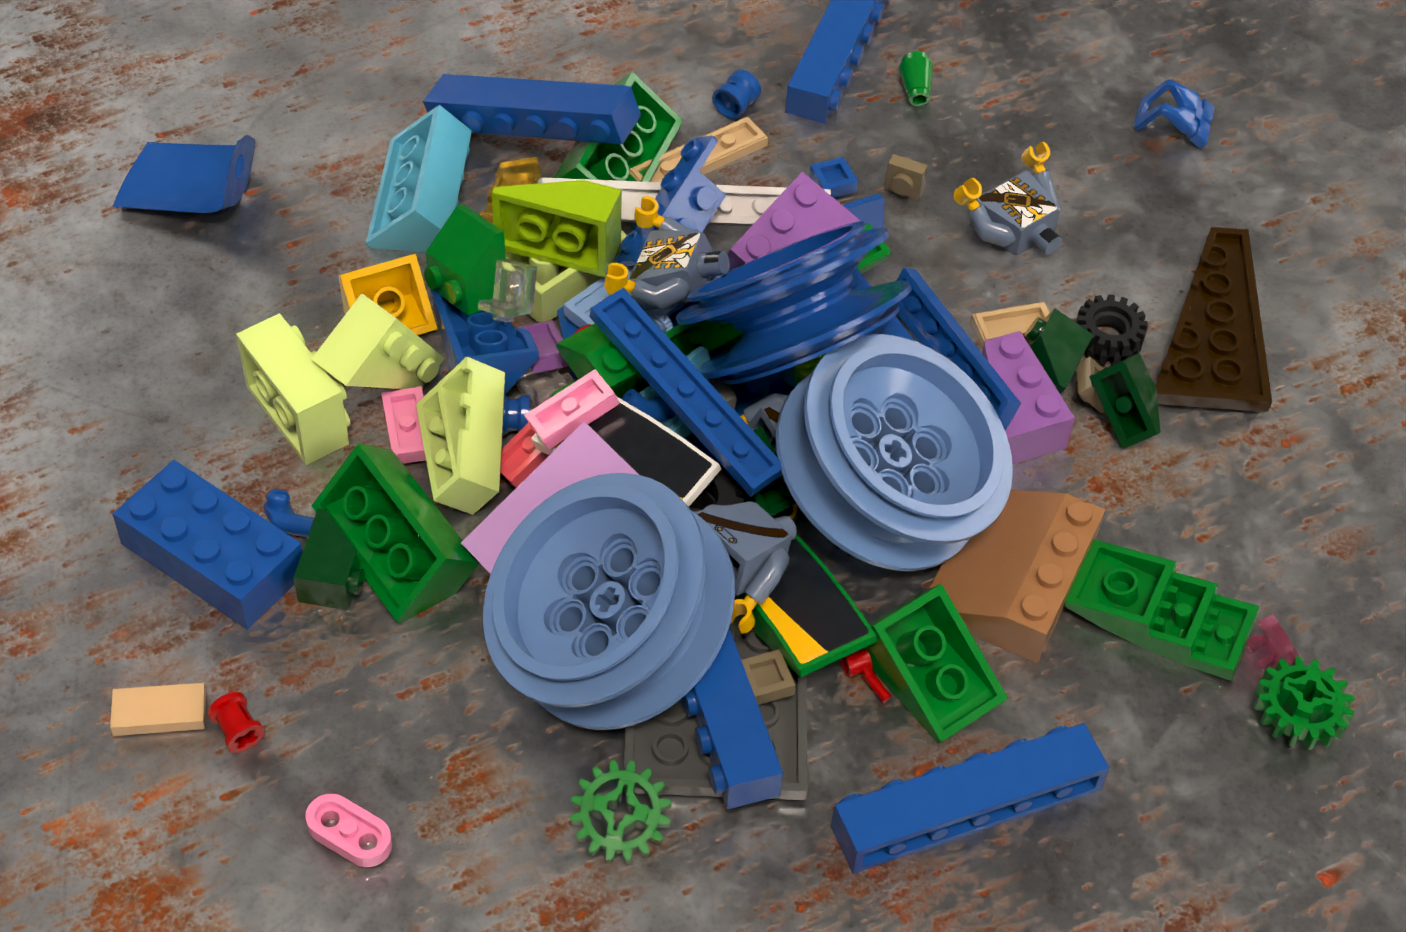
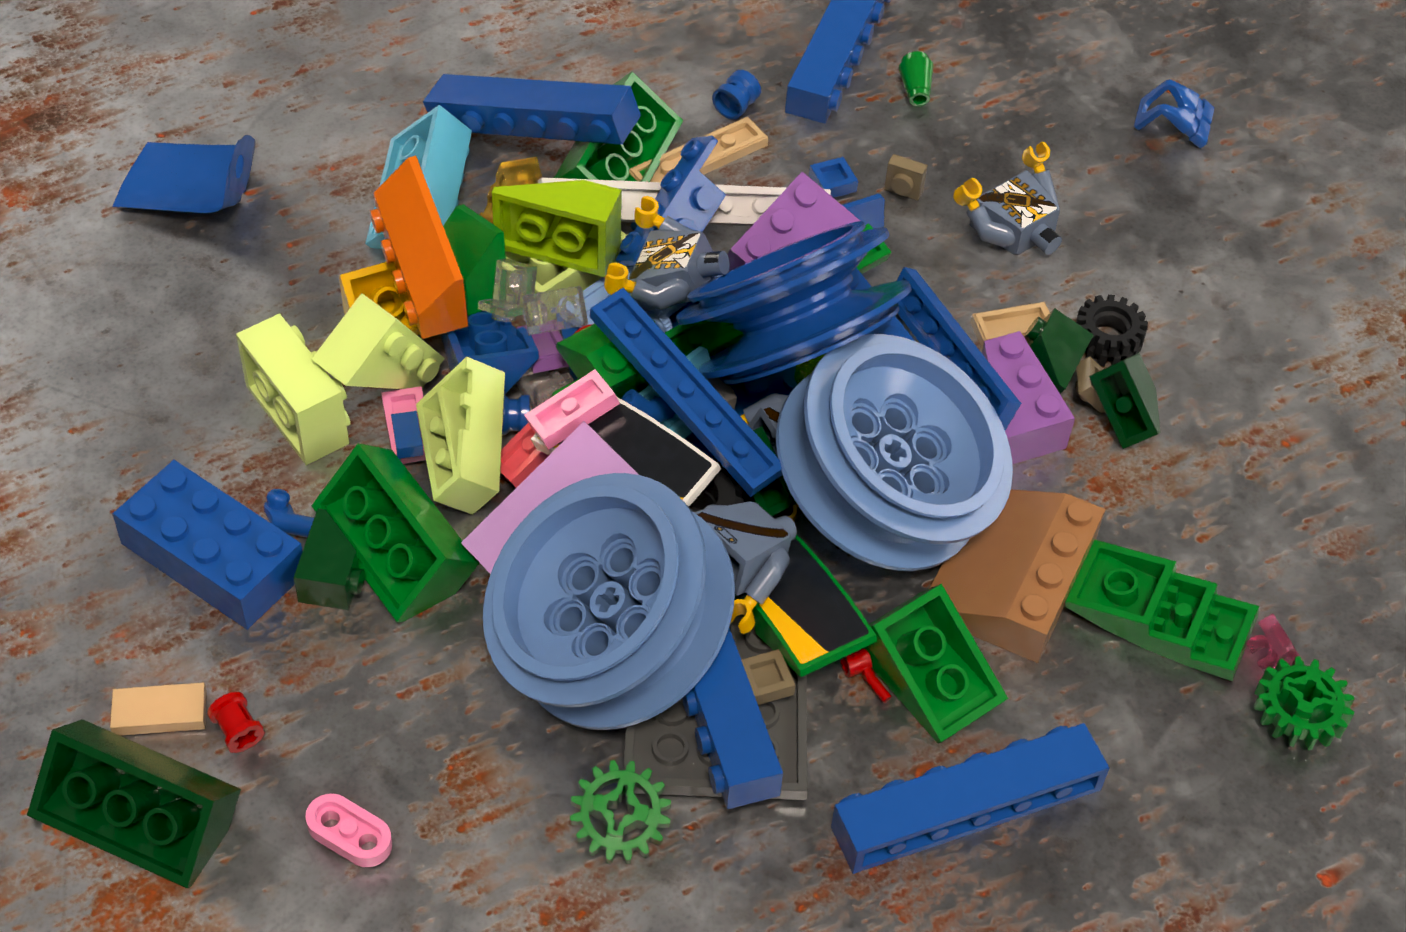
dark brown wing [1155,227,1272,412] -> none
none -> dark green slope [27,719,241,888]
none -> orange slope [370,156,468,339]
none -> blue piece [391,411,424,459]
none -> clear bracket [521,286,588,335]

